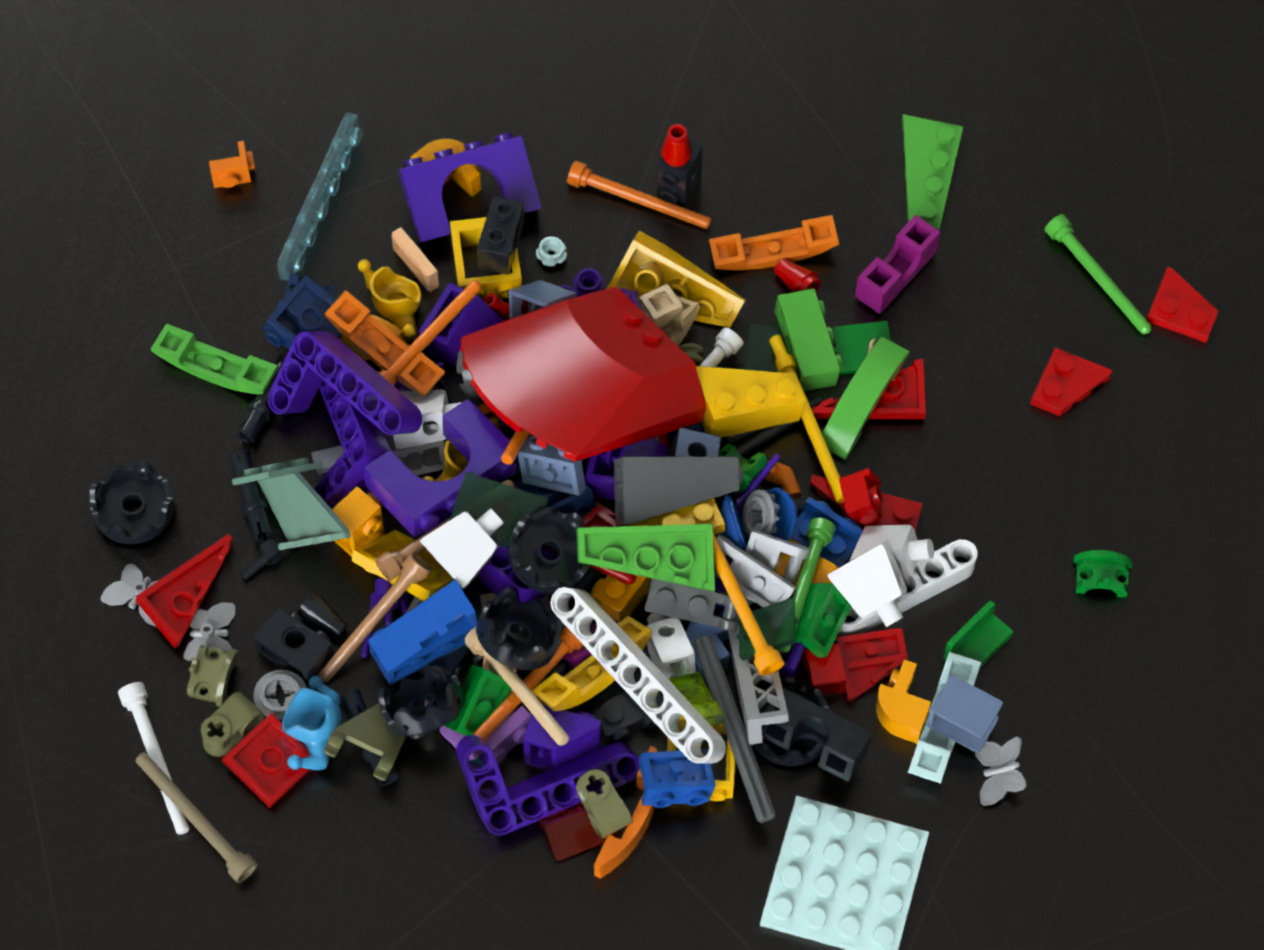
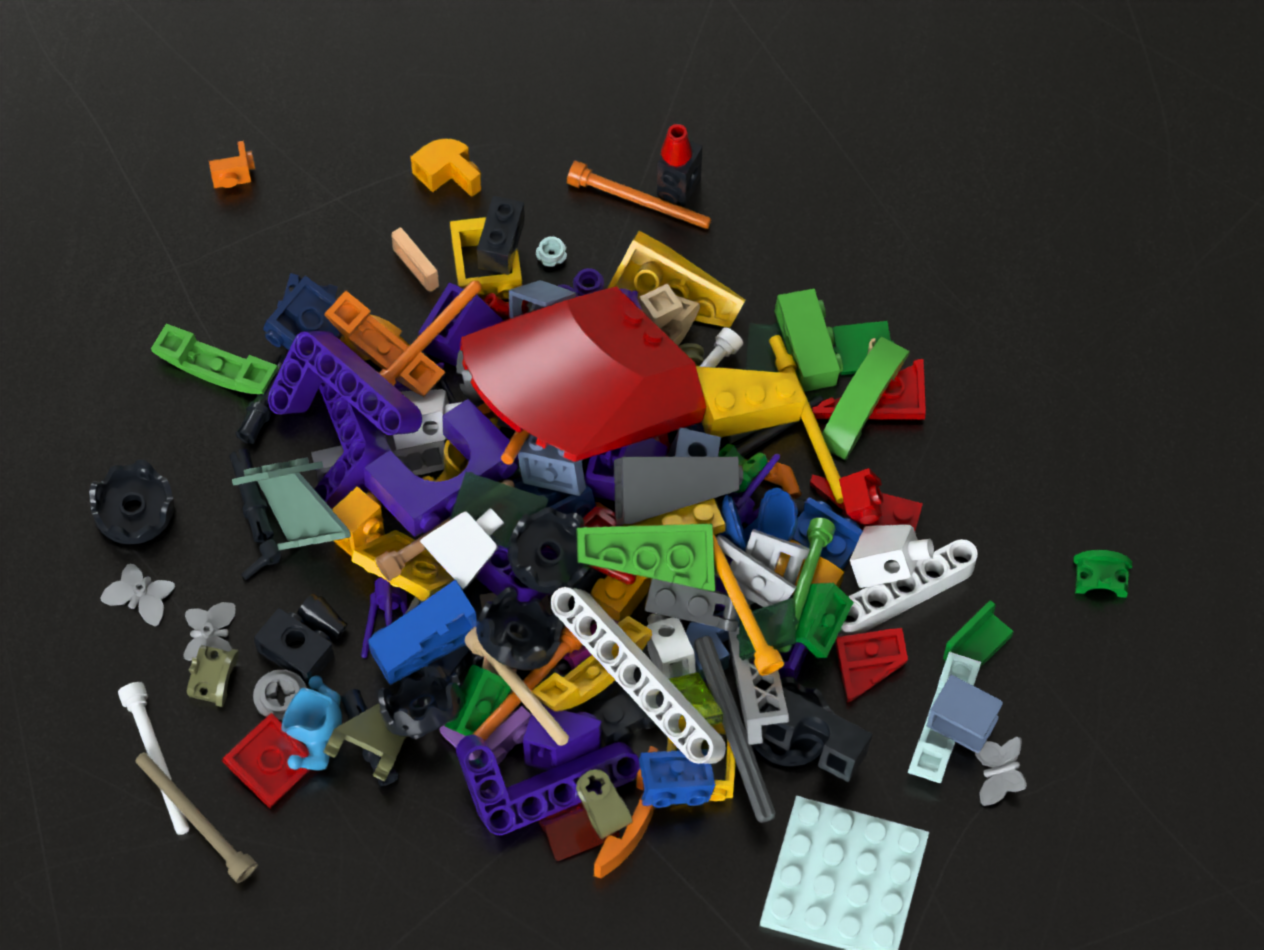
red wing [136,534,233,648] -> none
olive piece [201,692,265,757] -> none
clear light blue plate [277,112,362,281] -> none
medium nougat piece [318,553,431,684] -> none
yellow piece [357,259,422,342] -> none
dark purple arch [398,132,542,242] -> none
orange slope [709,215,839,270] -> none
light grey gear [742,490,780,539] -> none
red cone [774,258,821,294] -> none
red brick [804,643,846,696] -> none
white torso [827,540,907,627] -> none
magenta arch [855,215,941,314] -> none
light orange brick [876,659,931,744] -> none
bright green wing [902,114,963,231] -> none
red wing [1030,347,1113,416] -> none
bright green piece [1044,214,1151,334] -> none
red wing [1147,267,1218,343] -> none

